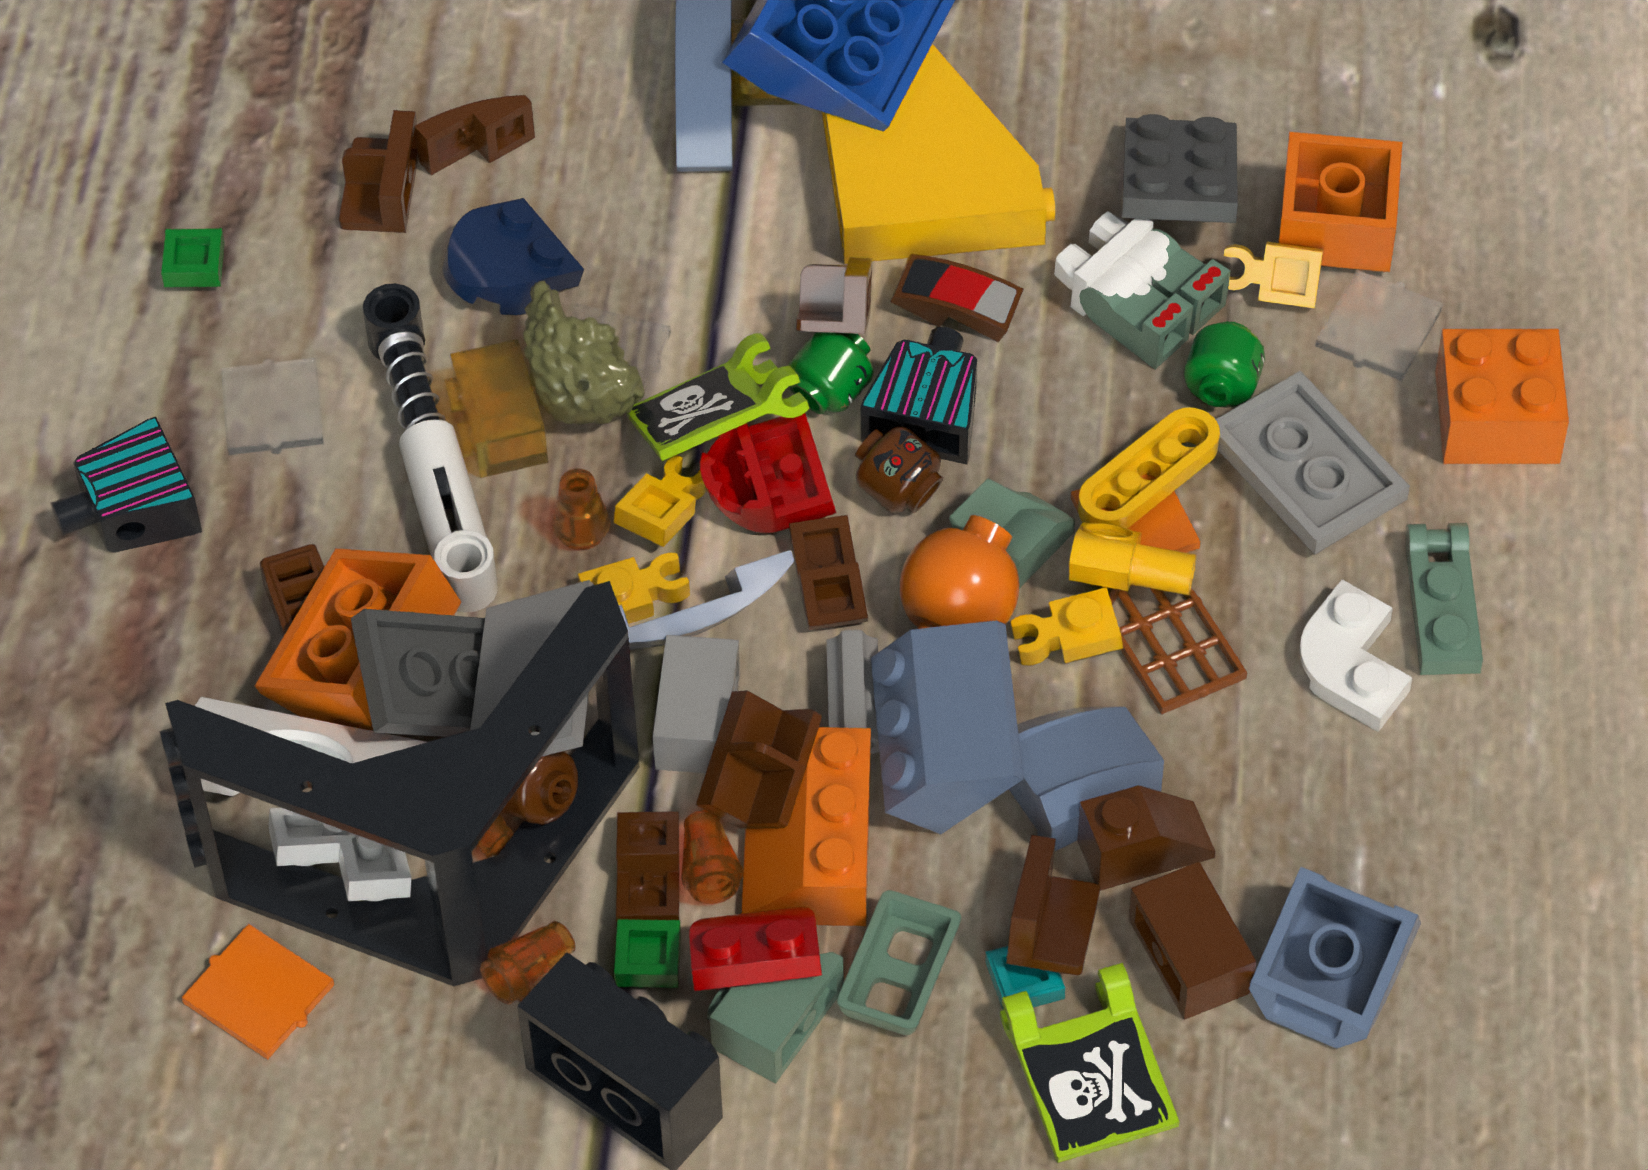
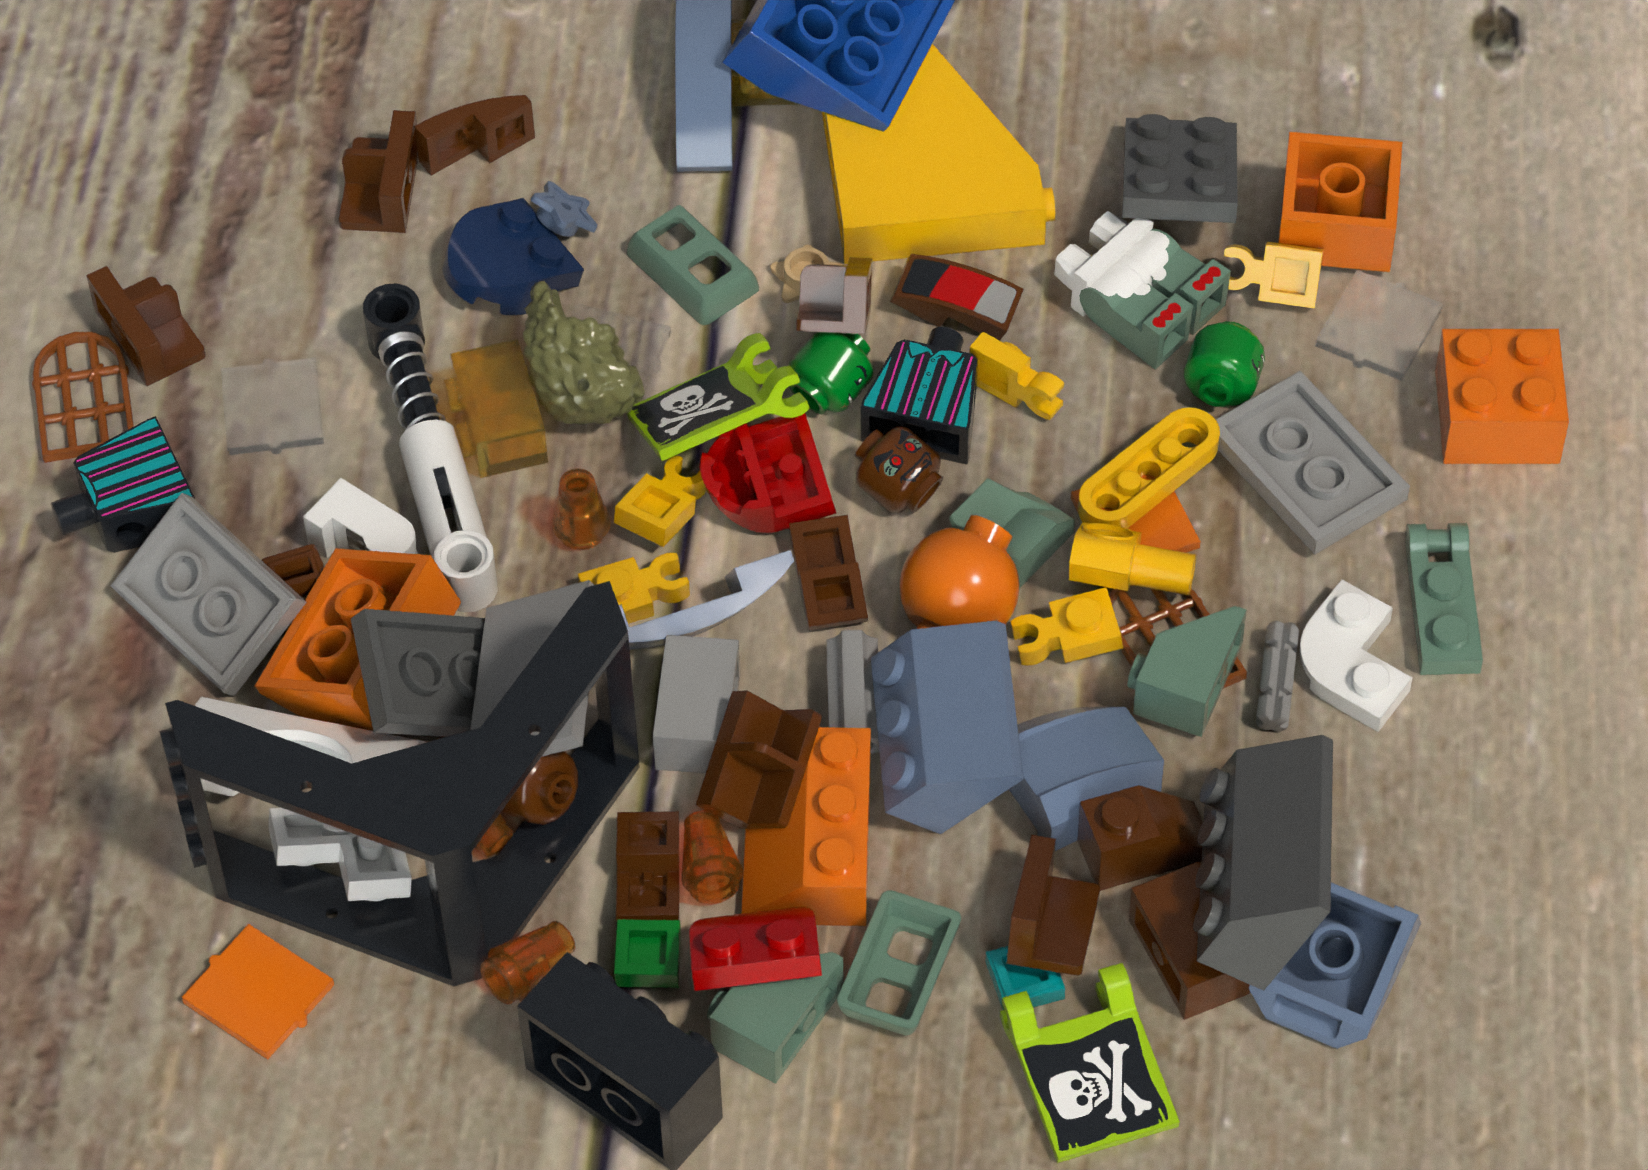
green plate [161,228,225,287] -> none
none -> dark orange window [32,332,134,463]
none -> reddish brown panel [86,266,206,386]
none -> light grey tile [111,493,307,696]
none -> white leg [303,478,418,558]
none -> sand blue plate [530,181,598,237]
none -> sand green piece [626,205,759,325]
none -> tan plate [770,244,843,303]
none -> yellow plate [969,332,1064,420]
none -> sand green slope [1127,606,1247,737]
none -> dark grey slope [1193,735,1333,991]
none -> light grey axle [1256,621,1299,732]

